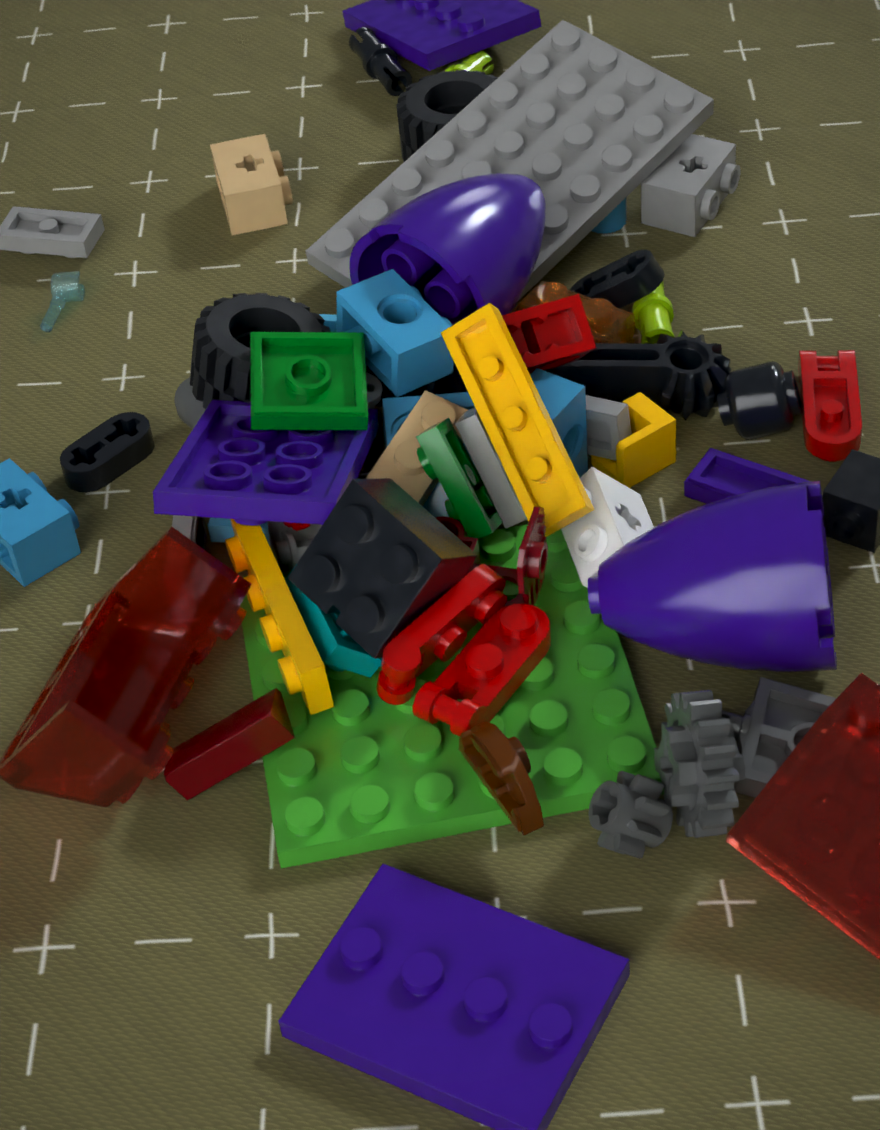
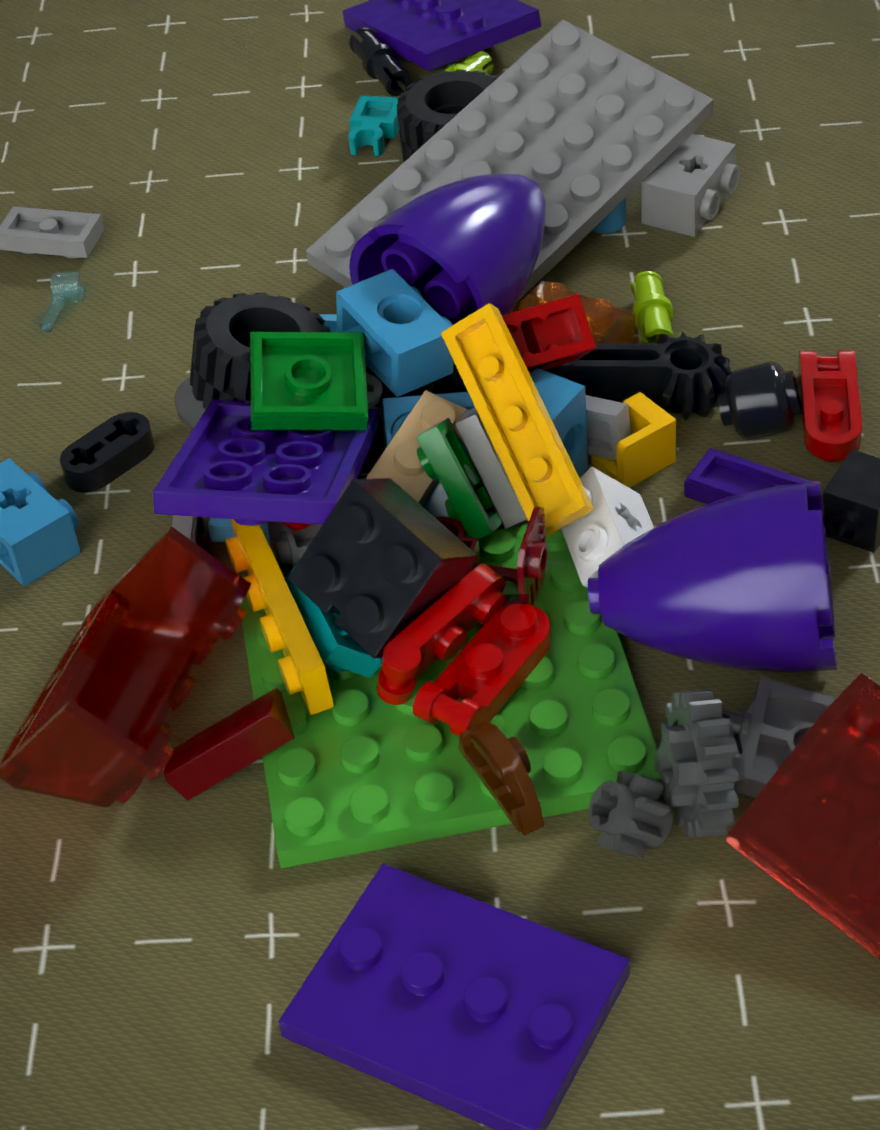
tan brick [210,134,293,235] -> none
black beam [567,249,665,322] -> none
none -> teal plate [348,96,399,156]

